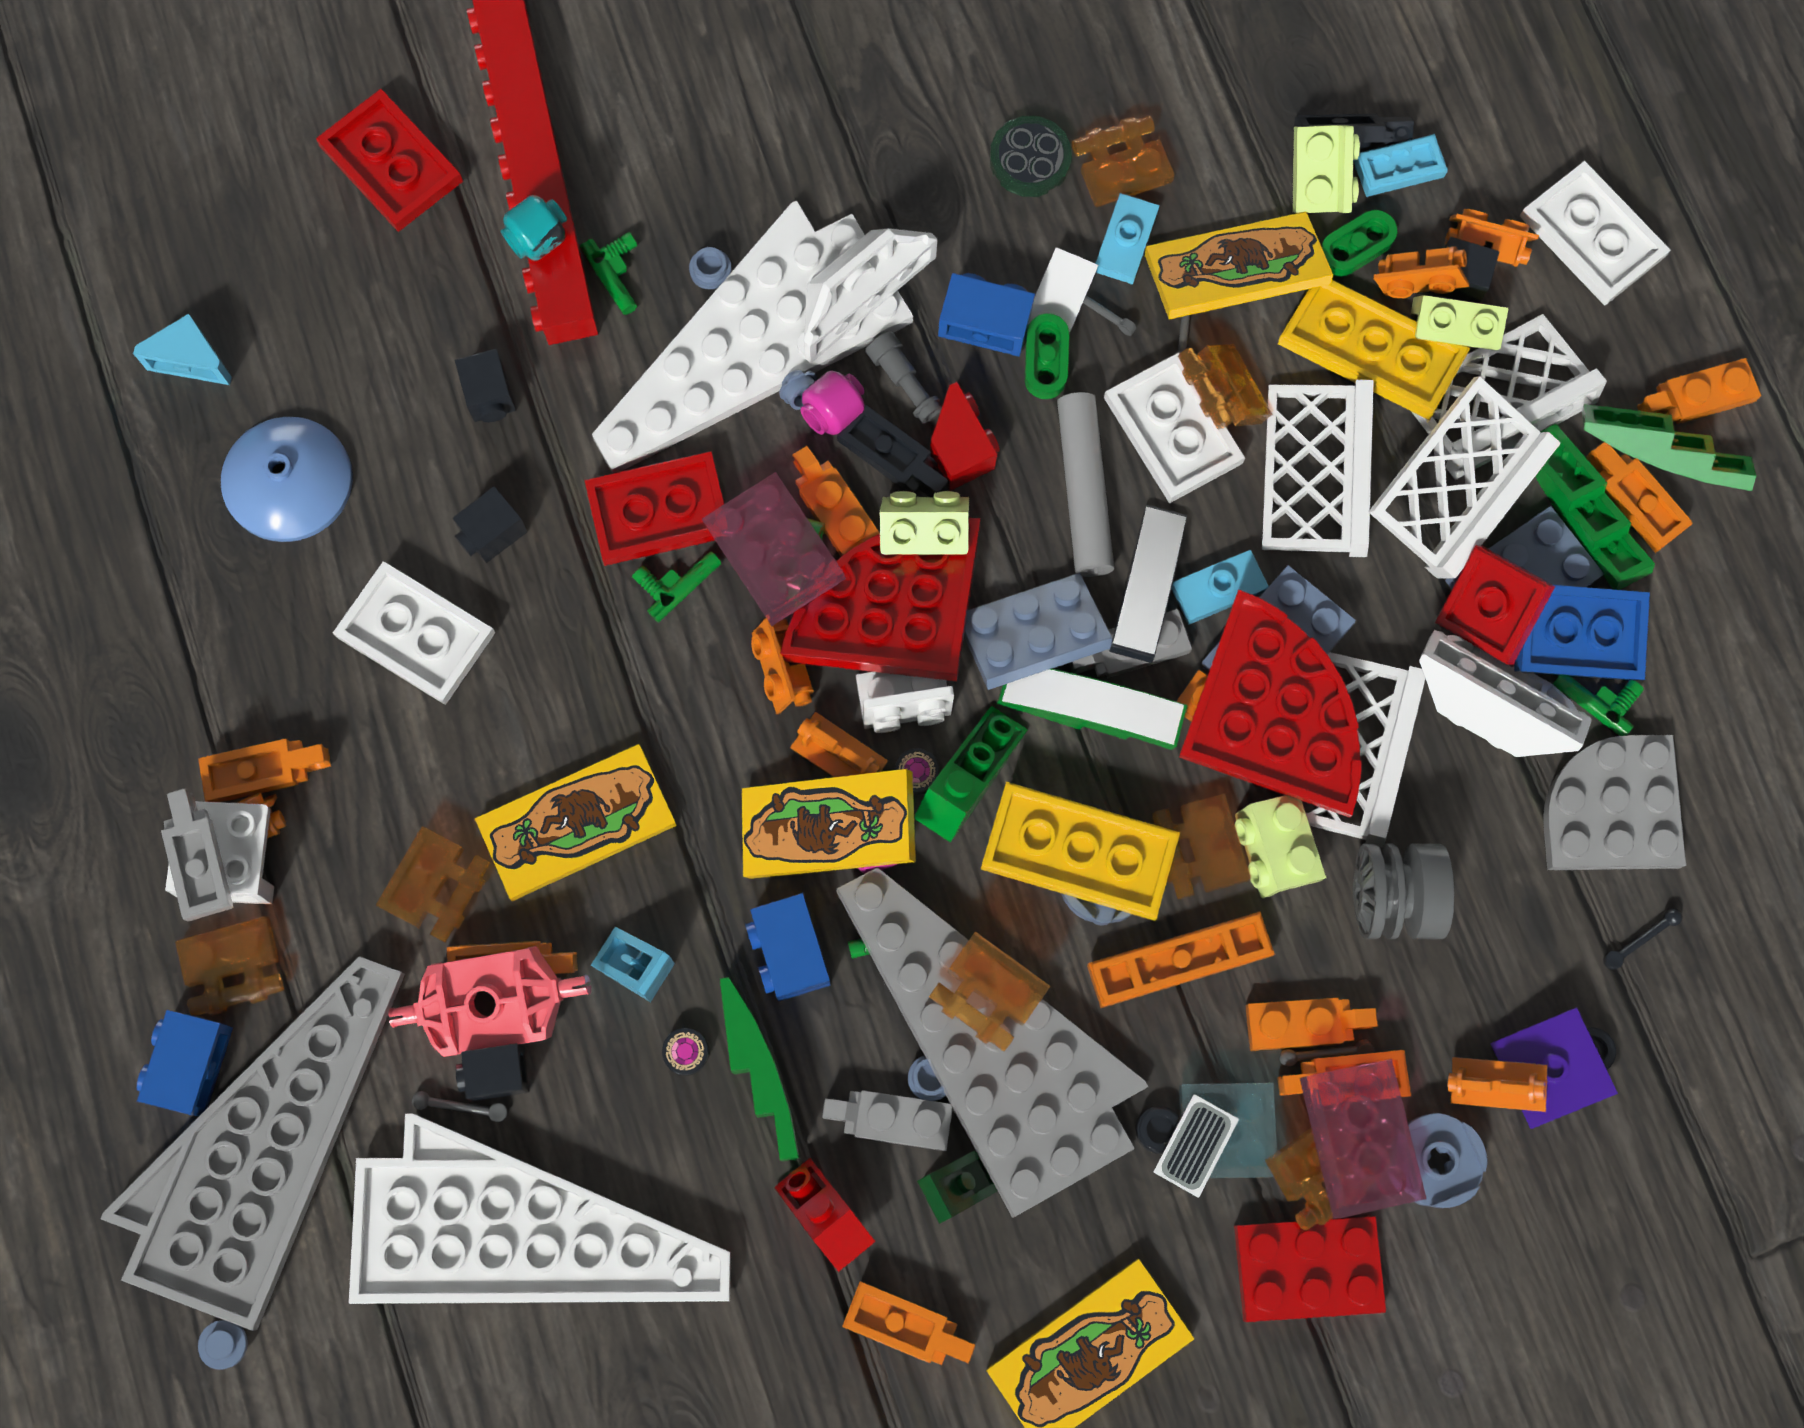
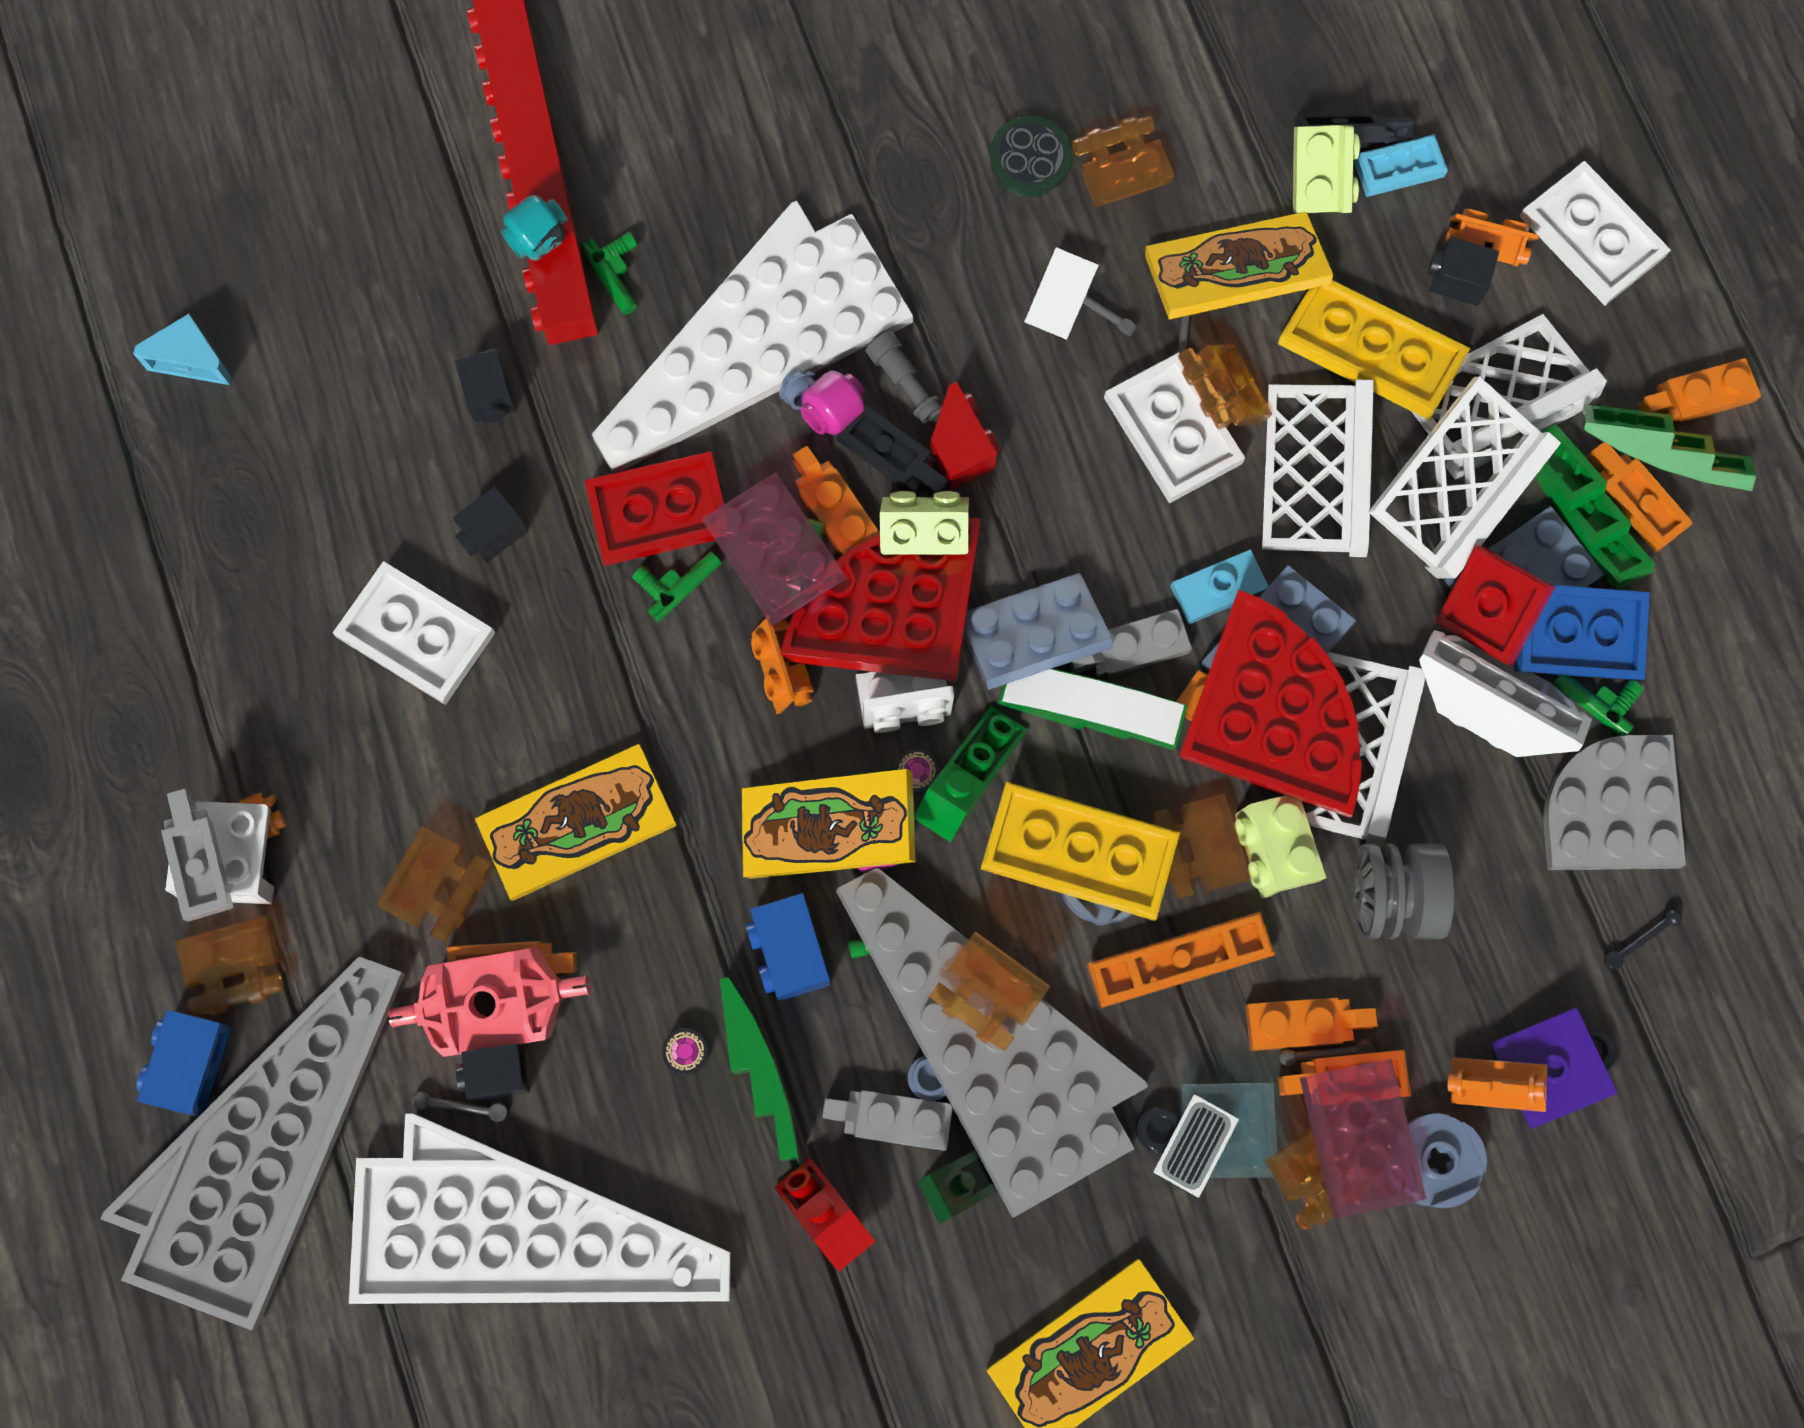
orange hinge [198,739,331,802] -> none
sand blue plate [198,1320,248,1370] -> none
medium blue dish [221,417,353,542] -> none
red plate [316,89,463,232] -> none
medium azure slope [591,927,675,1002] -> none
sand blue plate [689,247,732,290] -> none
orange hinge [790,712,888,777] -> none
white wedge [804,229,937,363] -> none
orange hinge [842,1281,976,1365] -> none
blue brick [938,273,1035,357] -> none
green plate [1024,313,1069,399] -> none
light grey piece [1057,392,1114,577] -> none
medium azure plate [1095,193,1160,284] -> none
white slope [1109,504,1188,663] -> none
red plate [1234,1217,1386,1322] -> none
green plate [1321,210,1397,277] -> none
orange hinge [1374,246,1469,298] -> none
yellowish green bracket [1411,295,1508,350] -> none

